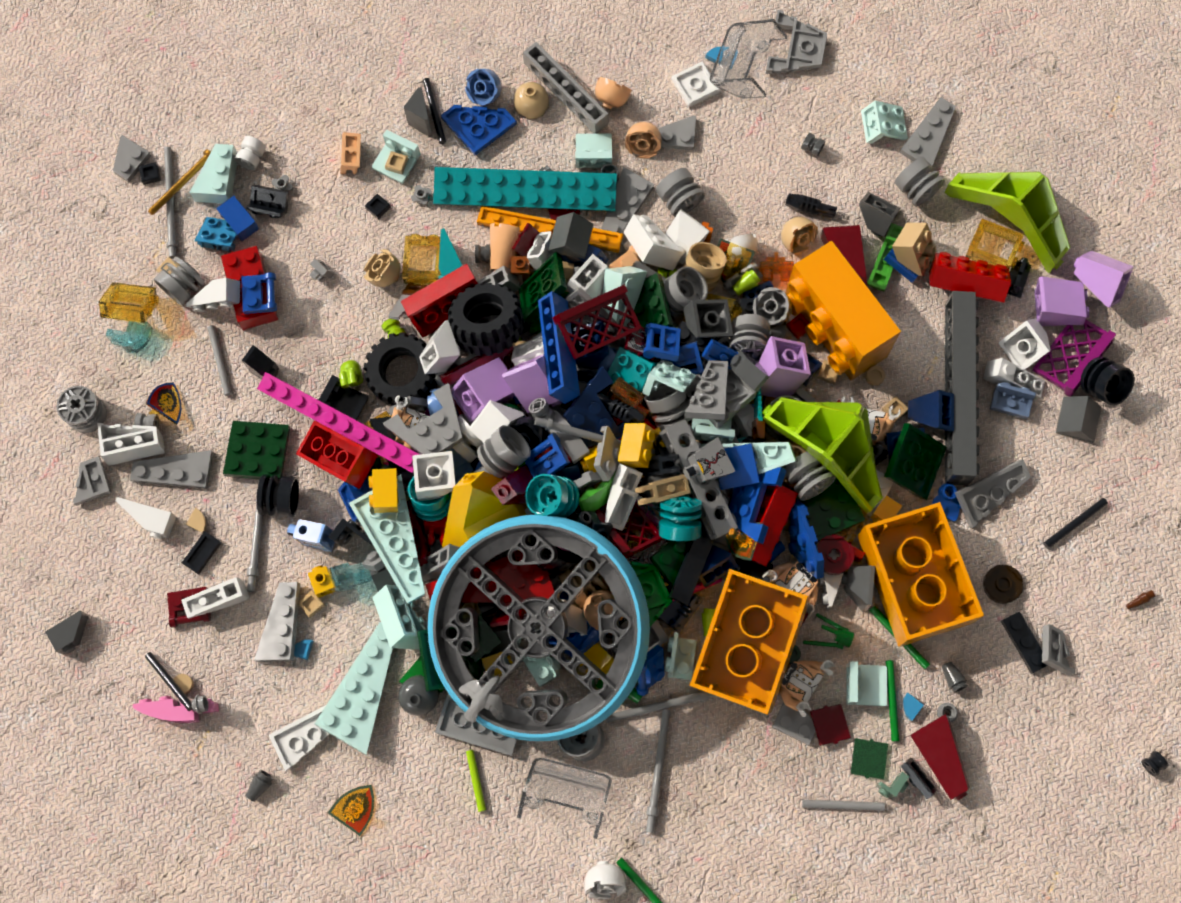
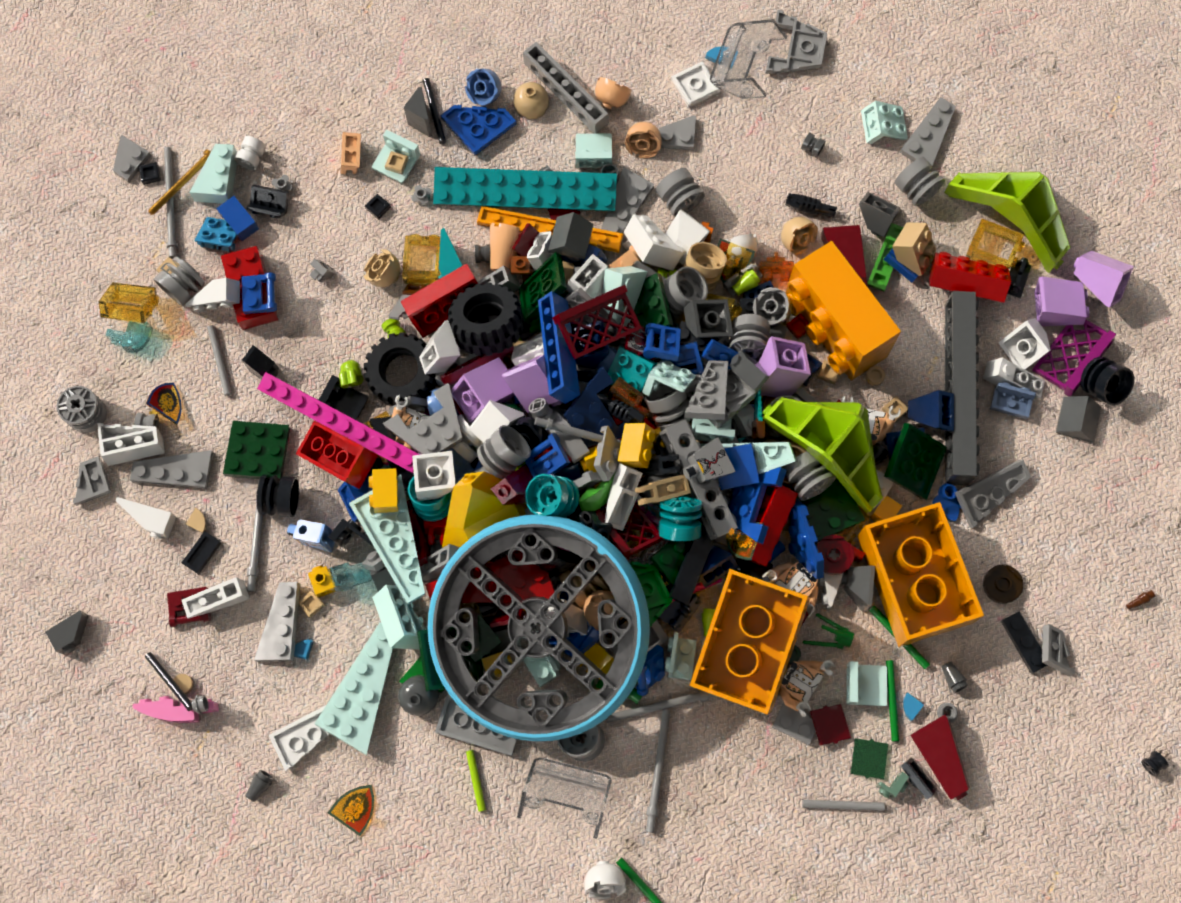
light grey animal [459,676,503,722] -> none
black bar [1043,498,1108,549] -> none

